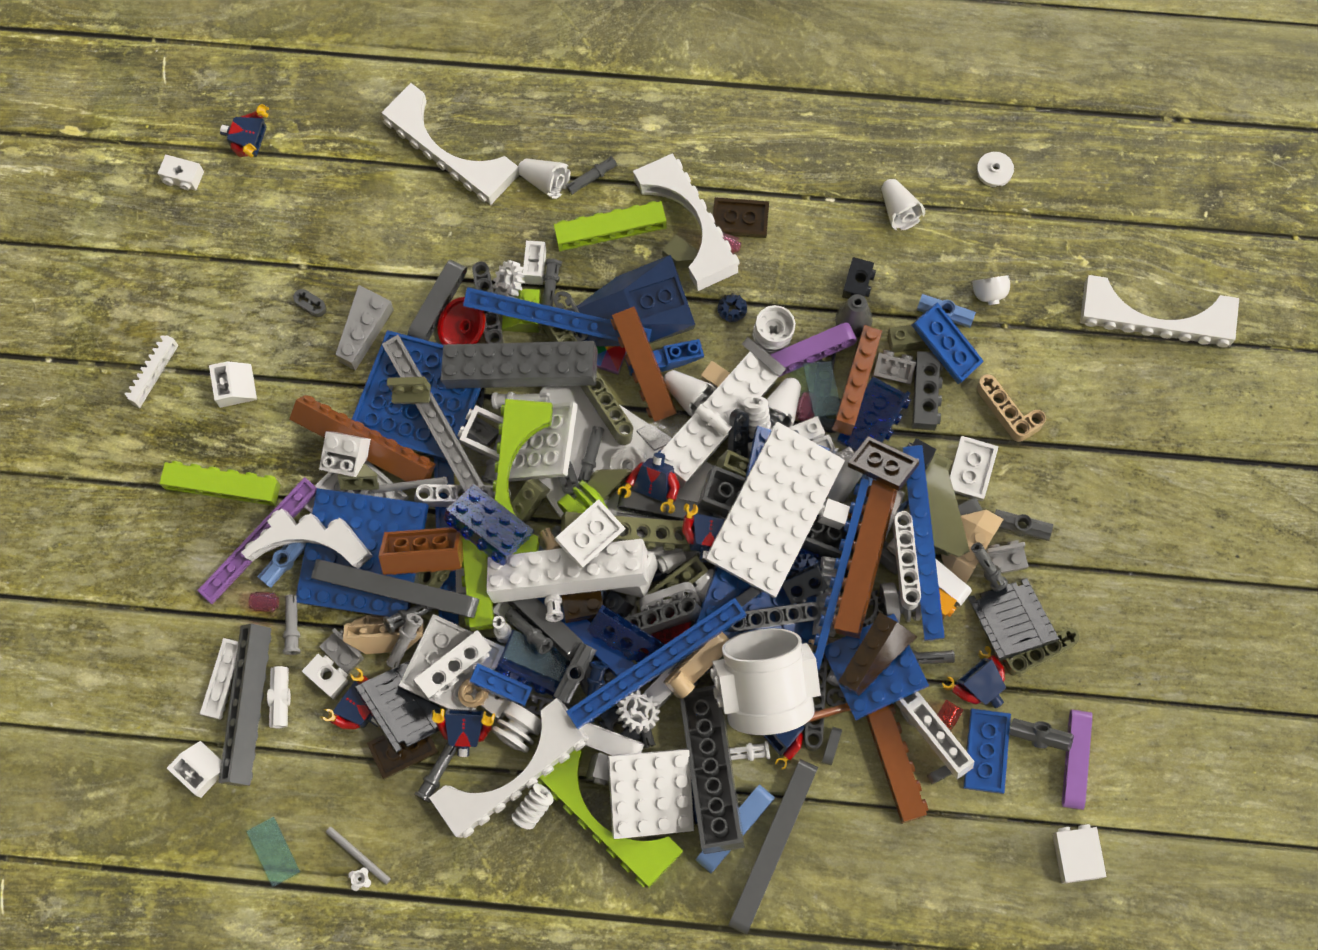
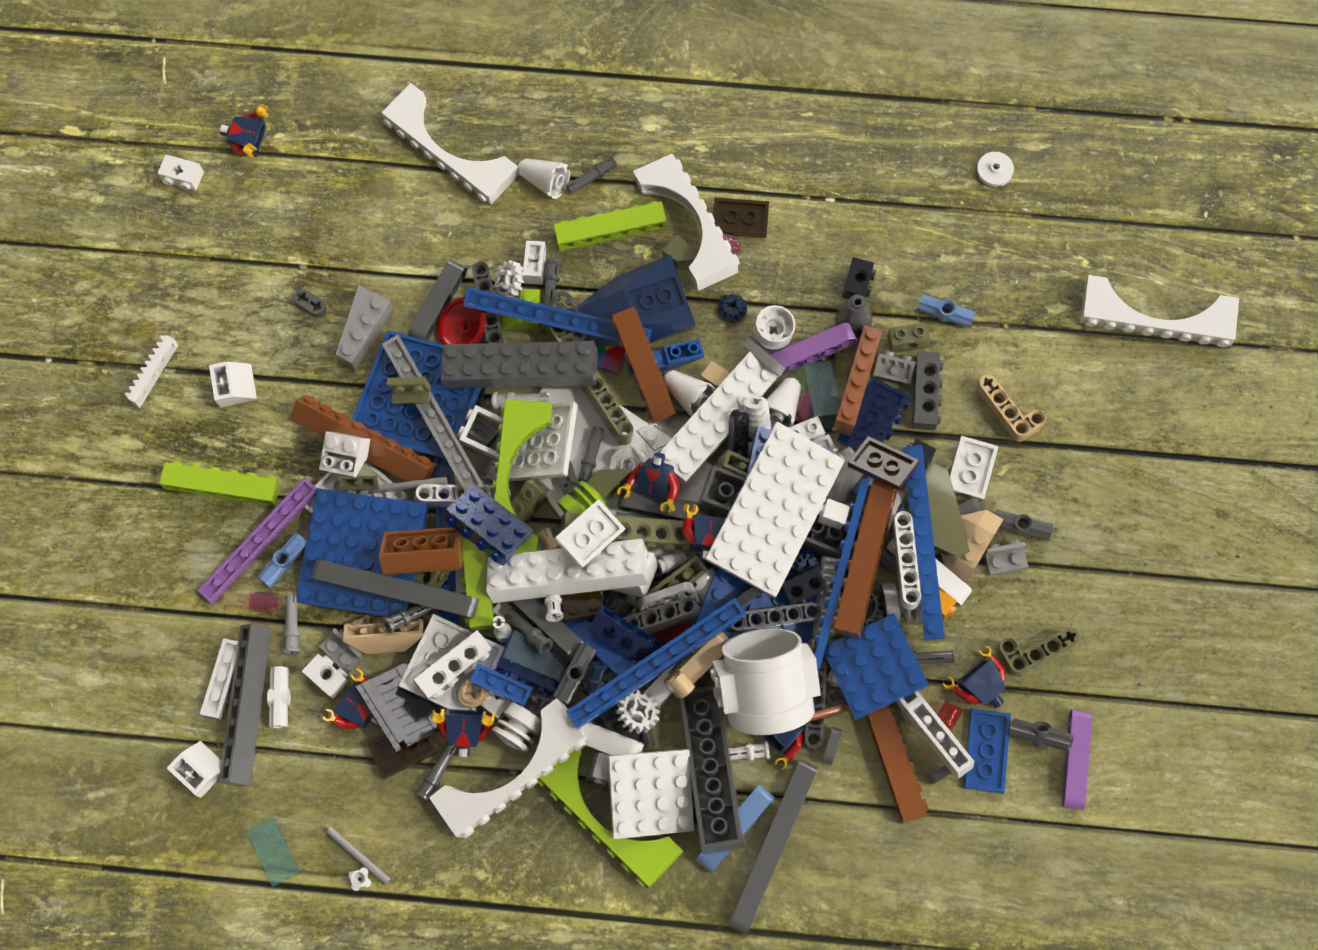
white arch [241,509,373,569] -> none
light grey pin [386,613,423,668] -> none
white piece [512,783,553,830] -> none
white pin [695,402,732,436] -> none
dark brown wedge [838,613,917,696] -> none
white cone [881,179,925,230] -> none
blue tile [911,302,984,384] -> none
door [968,578,1059,661] -> none
dark grey pin [971,542,1008,591] -> none
white cylinder [972,276,1010,305] -> none
white brick [1053,824,1106,884] -> none

